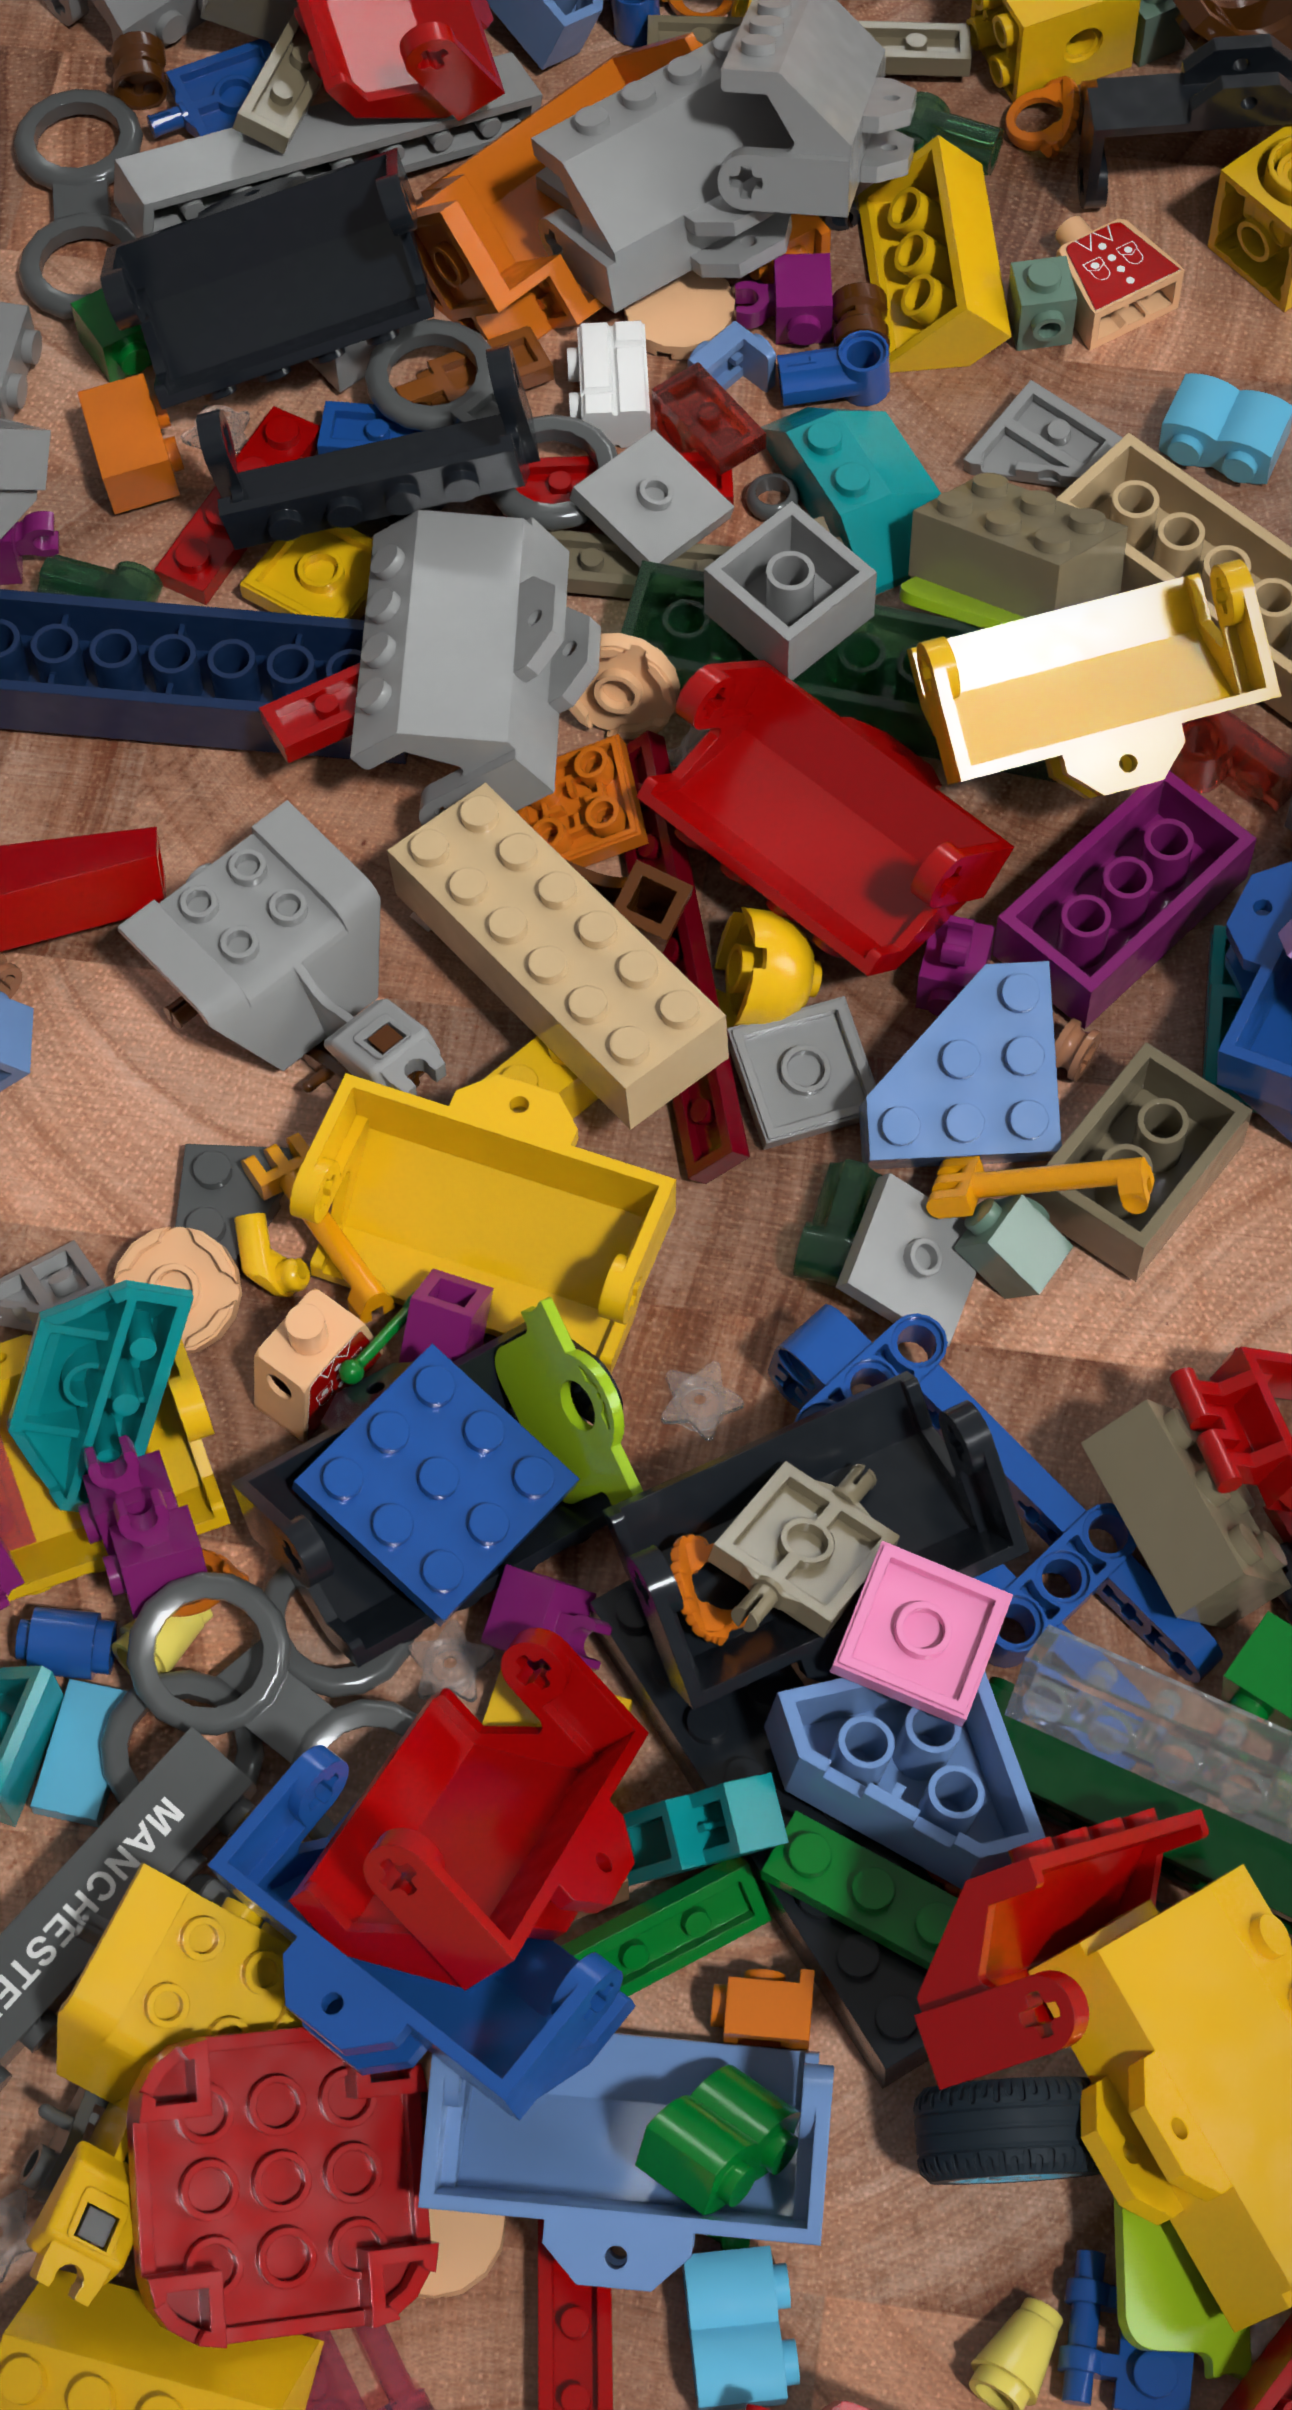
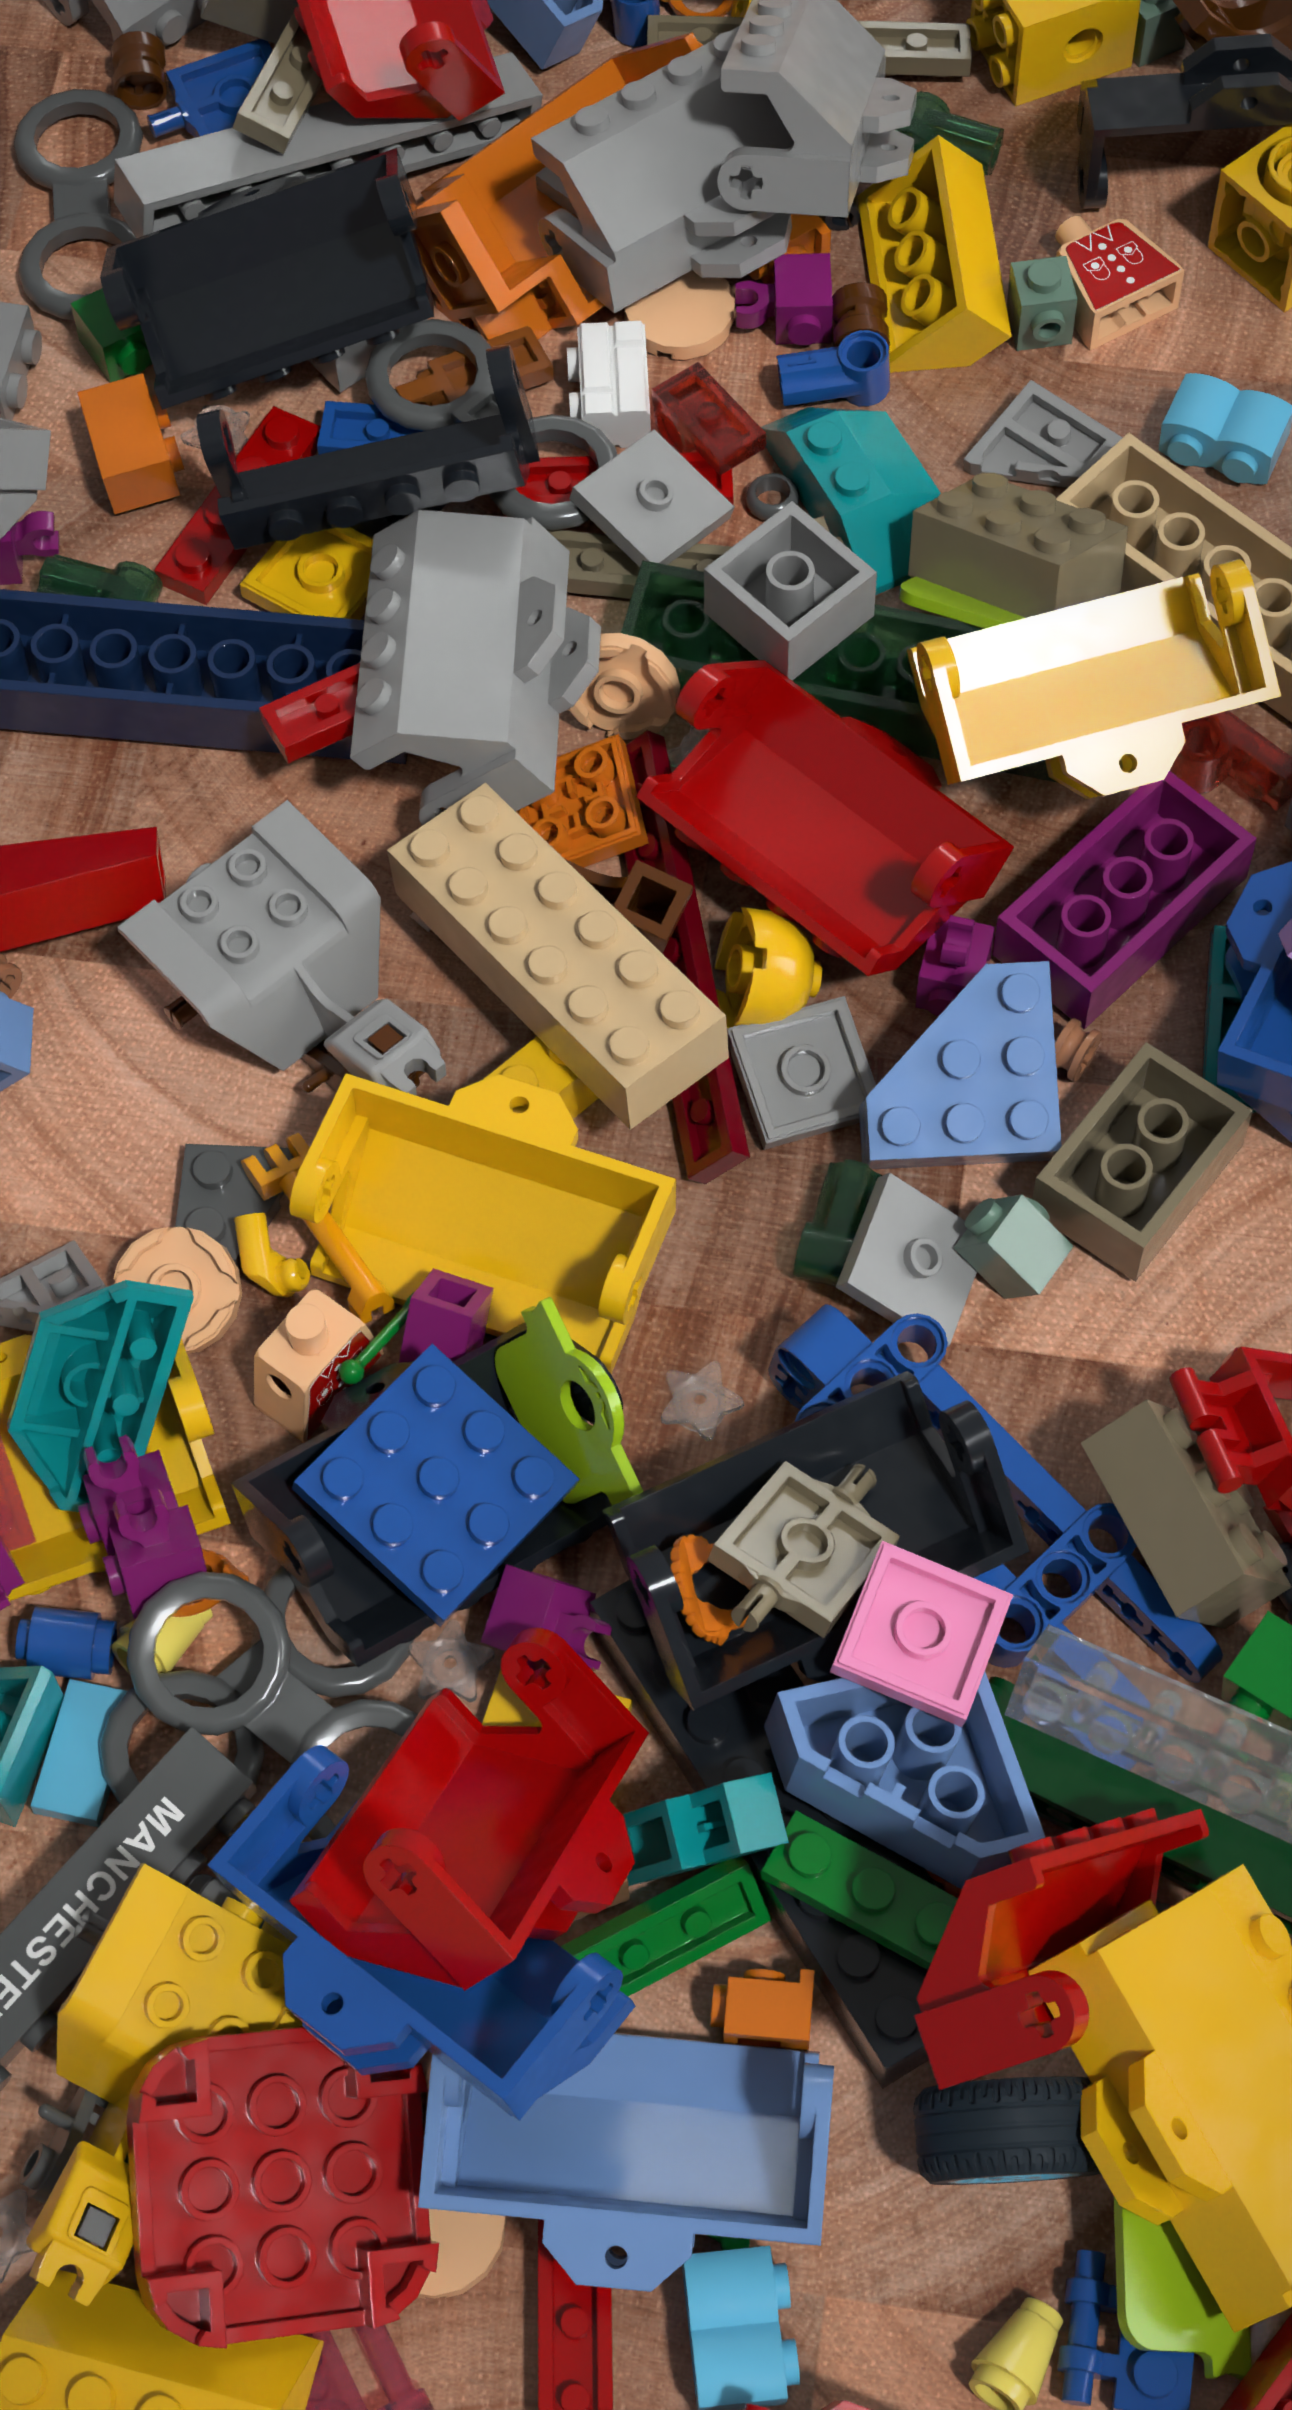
green brick [635,2065,801,2216] -> none
medium blue bracket [688,321,776,408] -> none
light orange hinge [926,1156,1155,1219] -> none
orange piece [1005,76,1080,158] -> none

